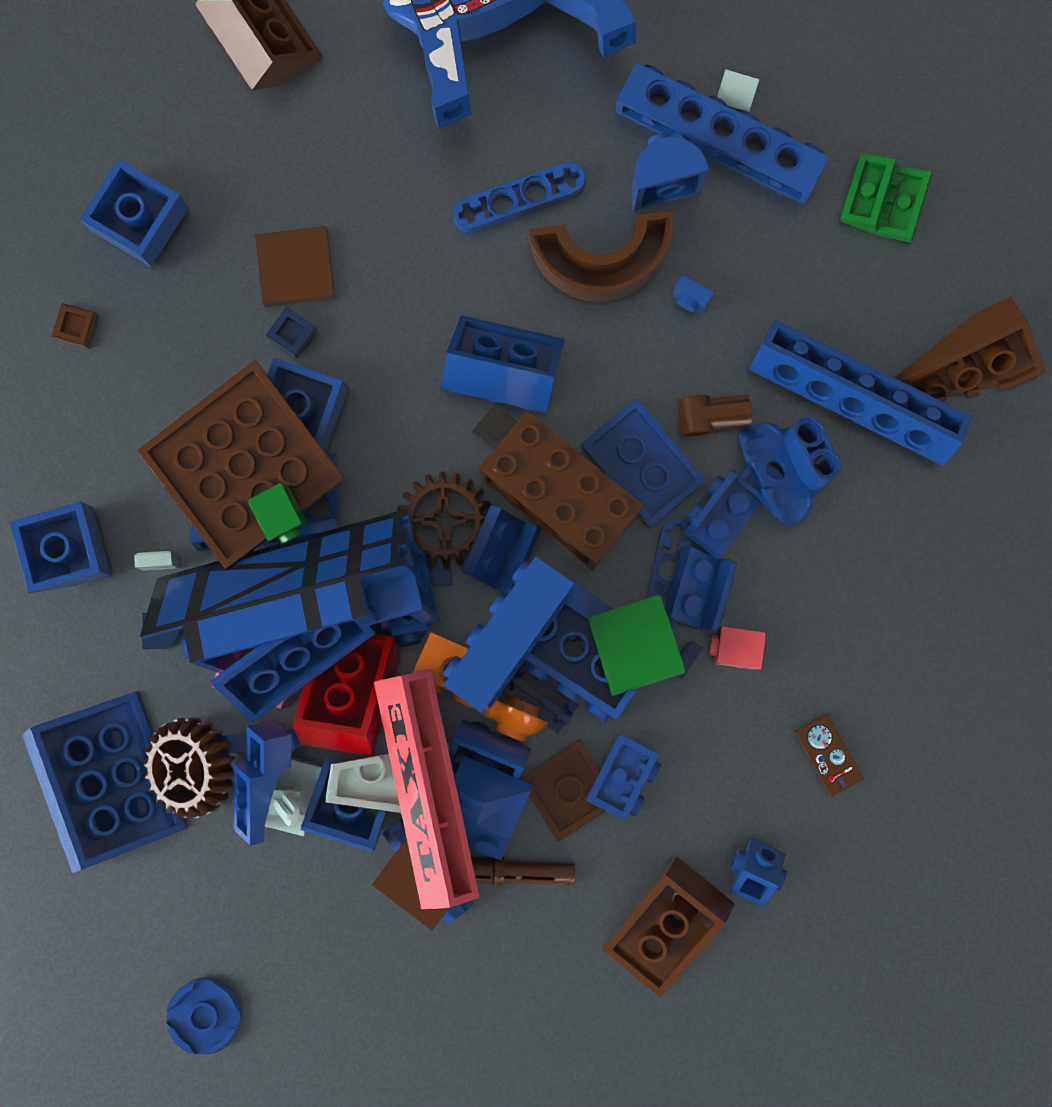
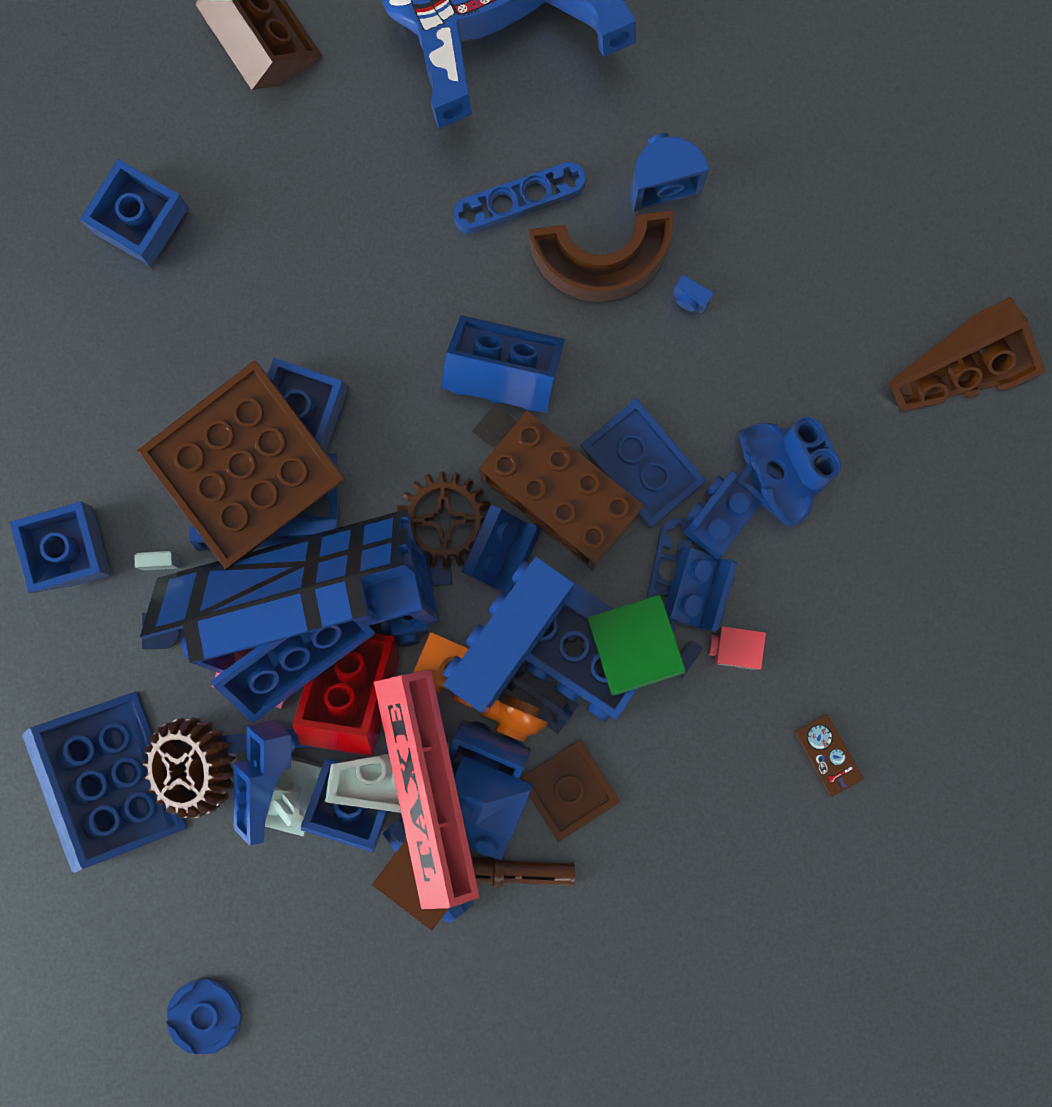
reddish brown tile [51,303,99,349] -> none
green brick [247,483,309,545] -> none
reddish brown tile [255,226,335,307] -> none
dark blue plate [265,307,317,359] -> none
blue bracket [585,734,661,821] -> none
reddish brown slope [603,856,735,997] -> none
blue brick [615,62,829,205] -> none
reddish brown piece [677,394,752,437] -> none
light aqua tile [717,69,759,113] -> none
blue brick [730,838,787,907] -> none
blue brick [749,319,972,466] -> none
green slope [840,153,932,243] -> none

